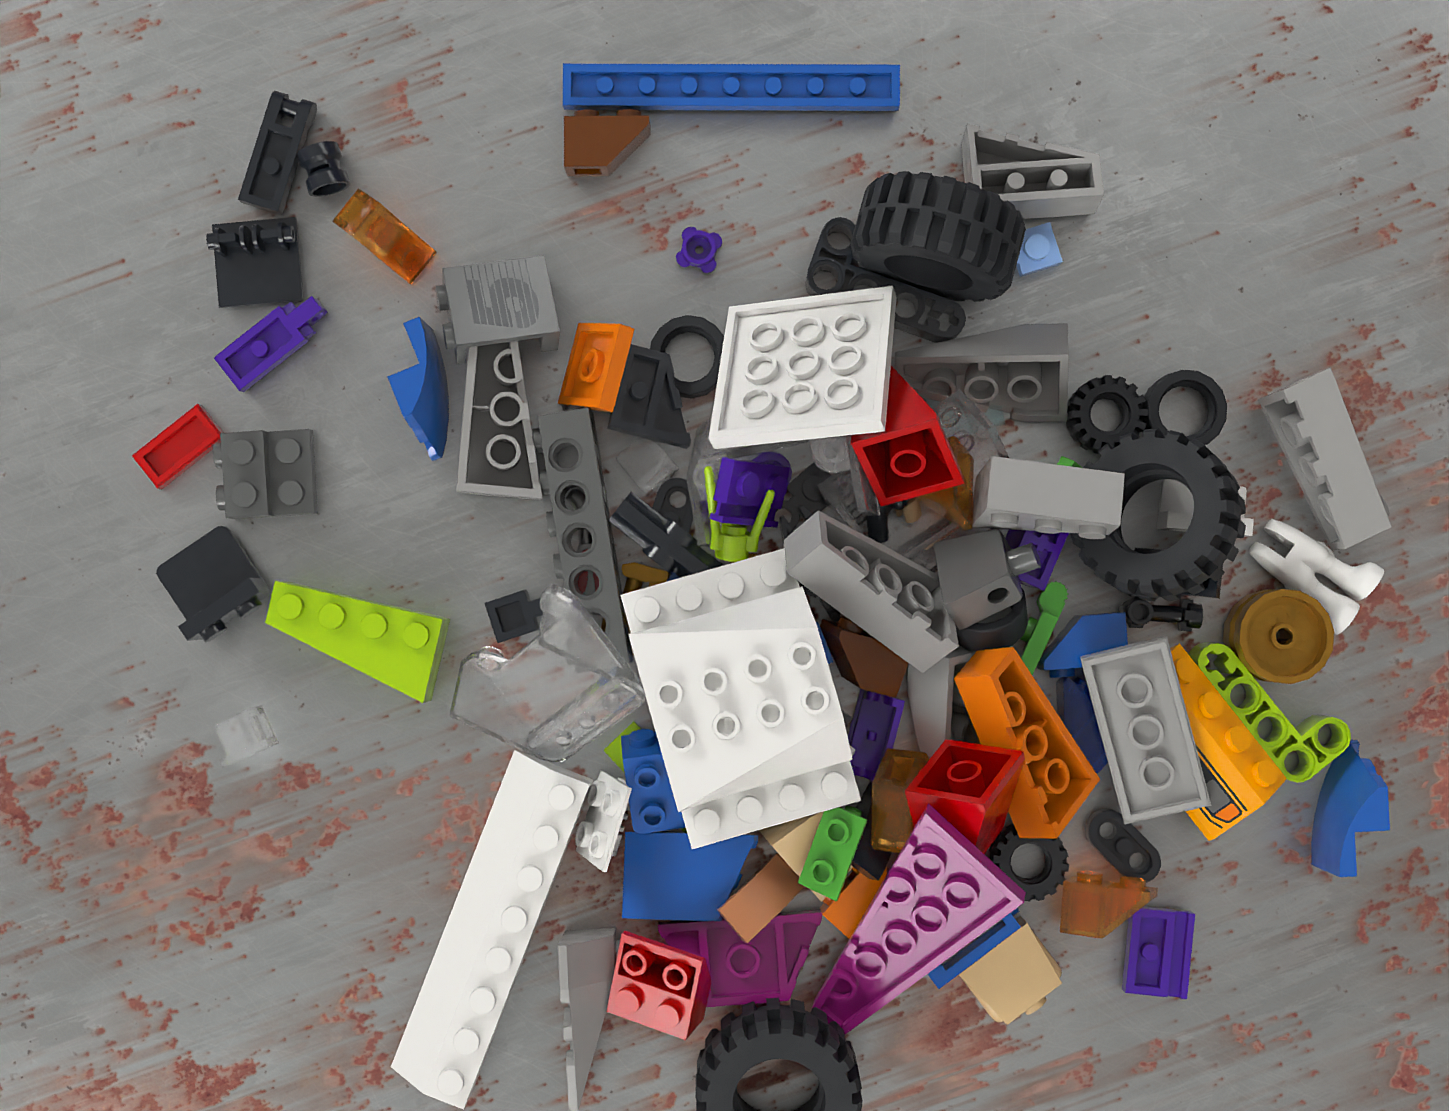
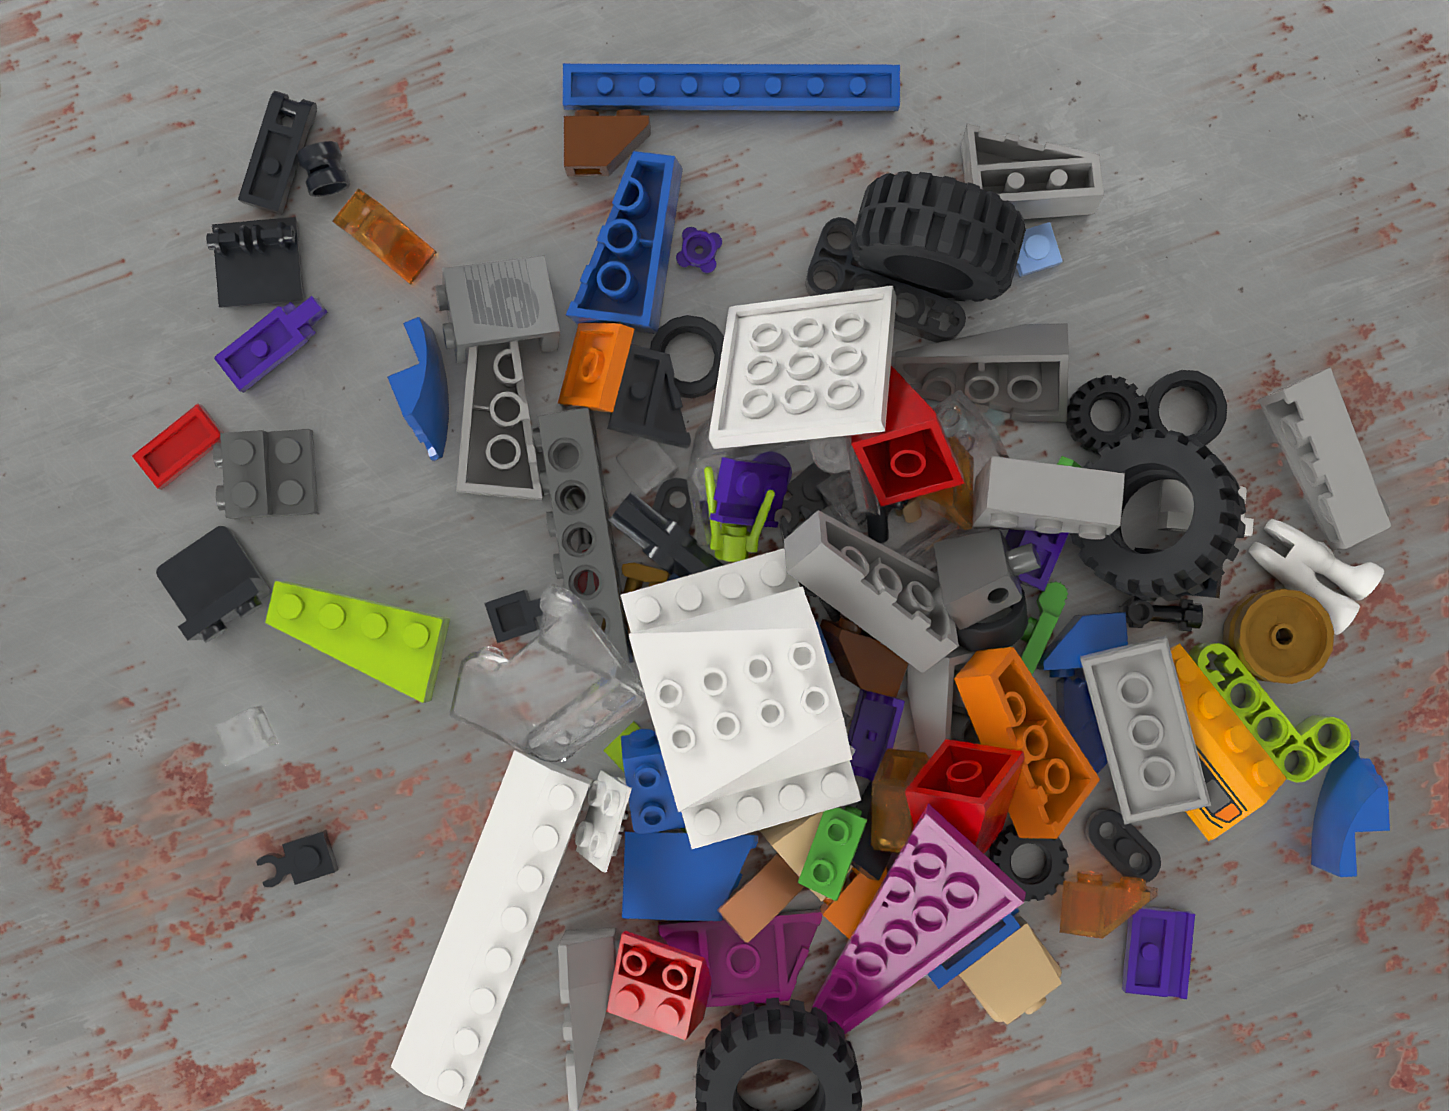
none -> black plate [256,830,339,887]
none -> blue wedge [566,151,683,334]

